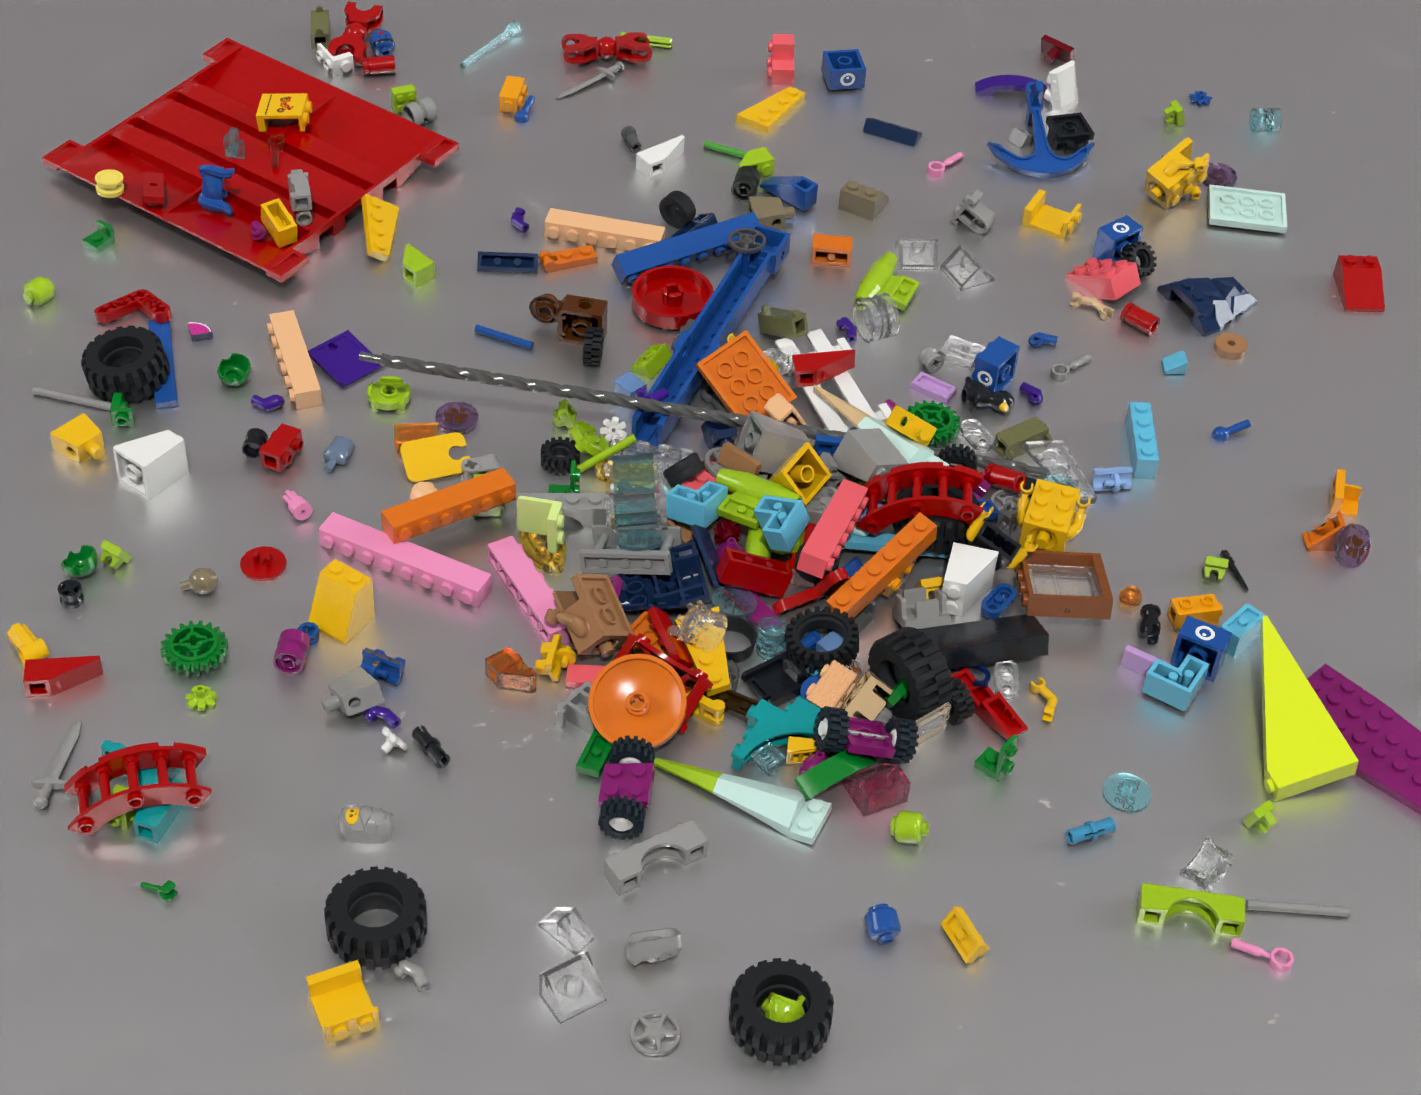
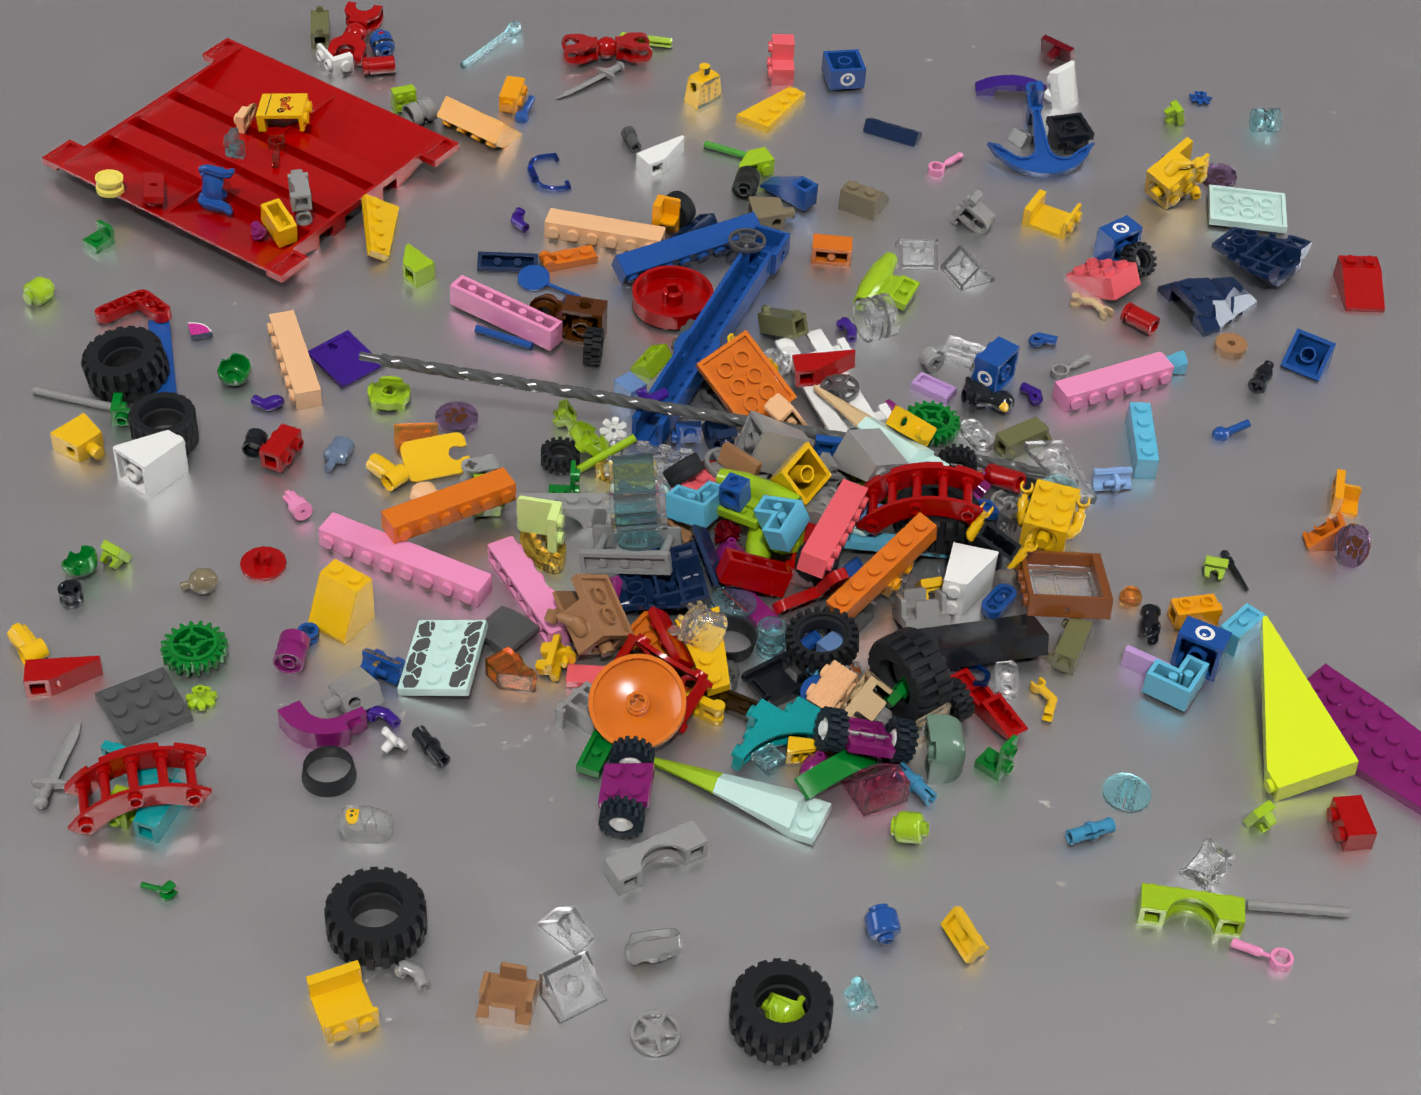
none -> dark grey plate [94,667,193,747]
none -> black tyre [128,392,199,455]
none -> light nougat plate [234,103,257,134]
none -> magenta arch [277,700,368,750]
none -> black tyre [302,746,357,797]
none -> yellow piece [366,453,410,491]
none -> light aqua plate [397,620,488,696]
none -> light orange slope [437,96,522,149]
none -> bright pink brick [450,275,563,351]
none -> medium nougat panel [475,962,540,1031]
none -> dark grey slope [484,606,539,656]
none -> blue piece [518,265,581,296]
none -> clear blue piece [527,153,571,191]
none -> light orange panel [652,194,681,232]
none -> blue bracket [671,421,702,451]
none -> yellow torso [684,63,722,111]
none -> blue brick [719,472,751,512]
none -> flat silver wheel [820,374,859,402]
none -> clear light blue tile [843,975,878,1012]
none -> dark azure pin [893,762,938,806]
none -> sand green brick [924,714,966,784]
none -> olive brick [1046,618,1093,675]
none -> bright pink brick [1052,351,1174,413]
none -> dark blue wedge [1212,227,1312,287]
none -> black piece [1248,360,1274,394]
none -> blue slope [1280,328,1336,382]
none -> red brick [1326,795,1378,852]

